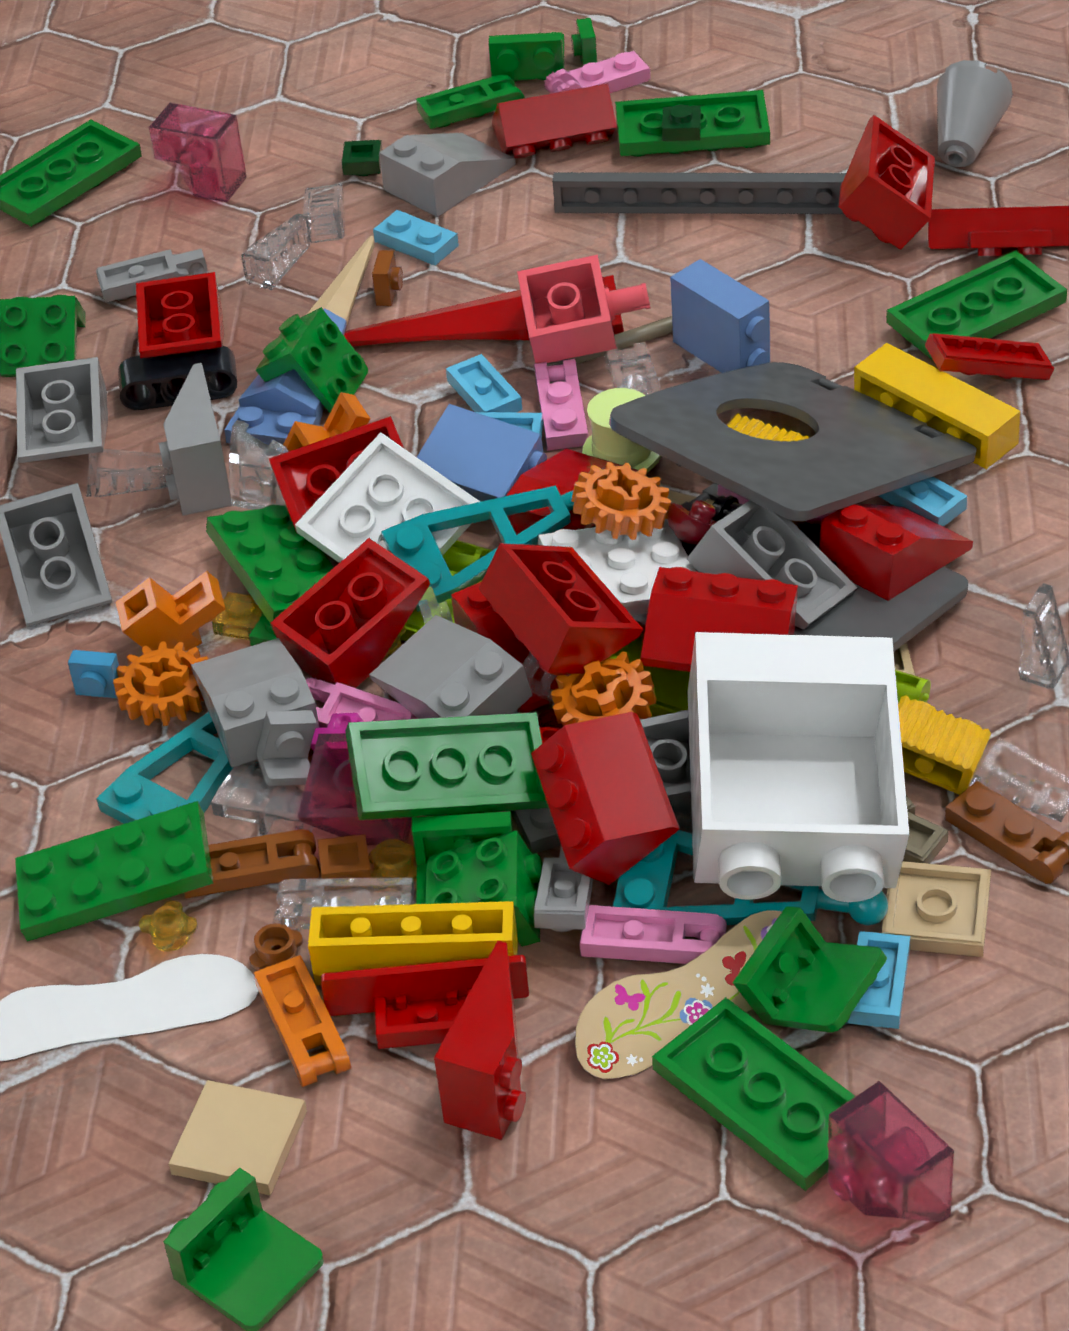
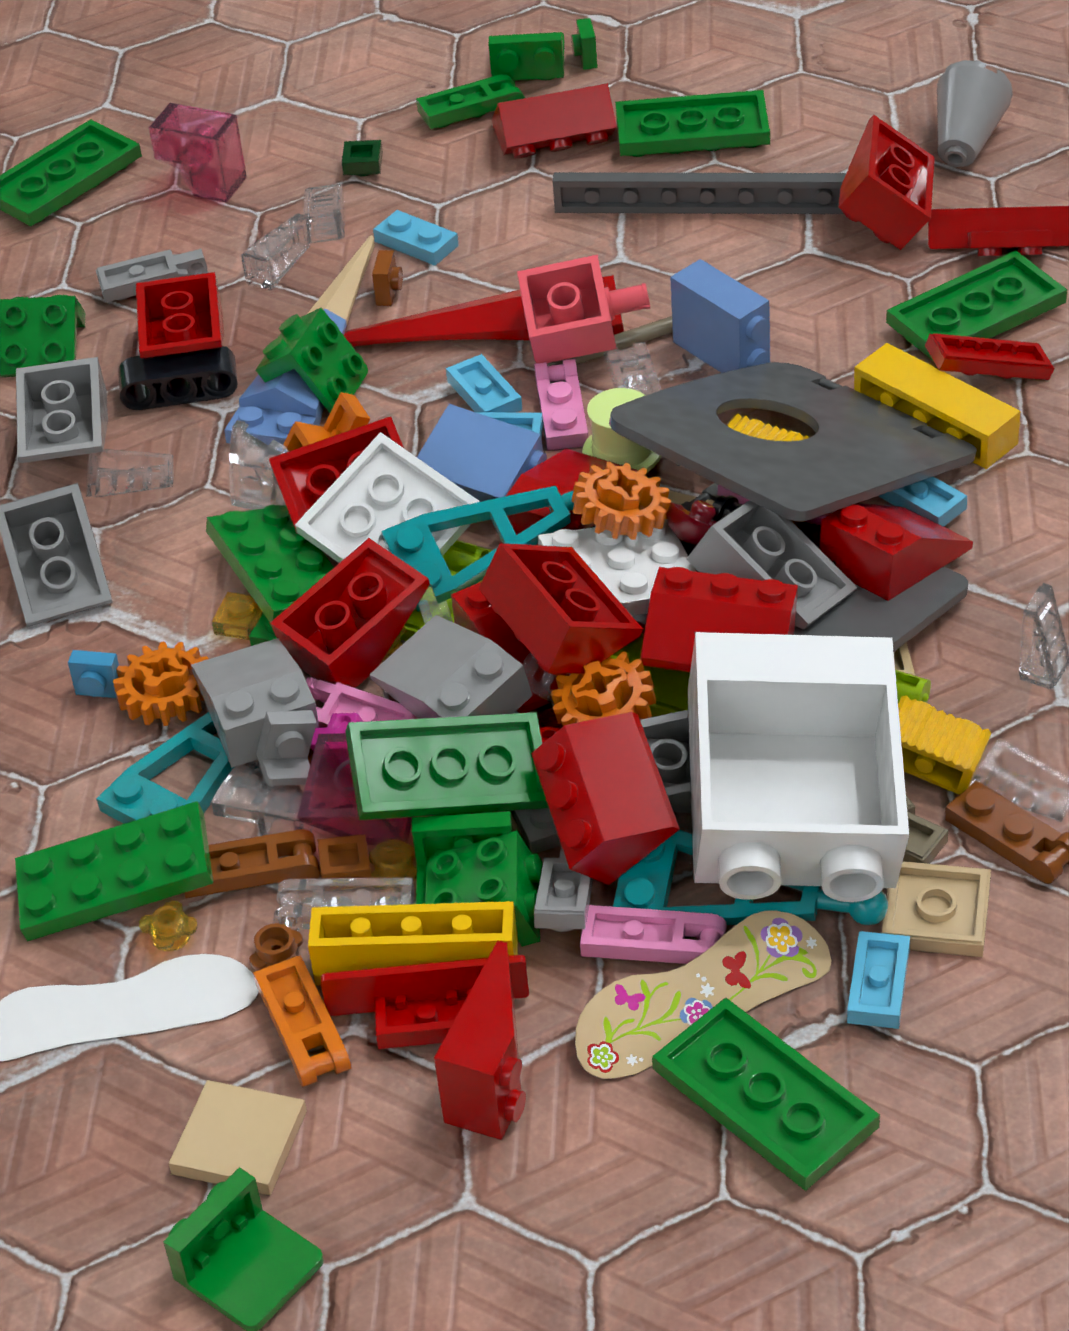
orange brick [115,571,226,651] -> none
light grey slope [159,363,233,516] -> none
light grey slope [379,133,516,217] -> none
bright pink hinge [544,51,650,94] -> none
dark green plate [662,104,701,141] -> none
green bracket [732,906,887,1033] -> none
clear pink slope [827,1081,954,1222] -> none

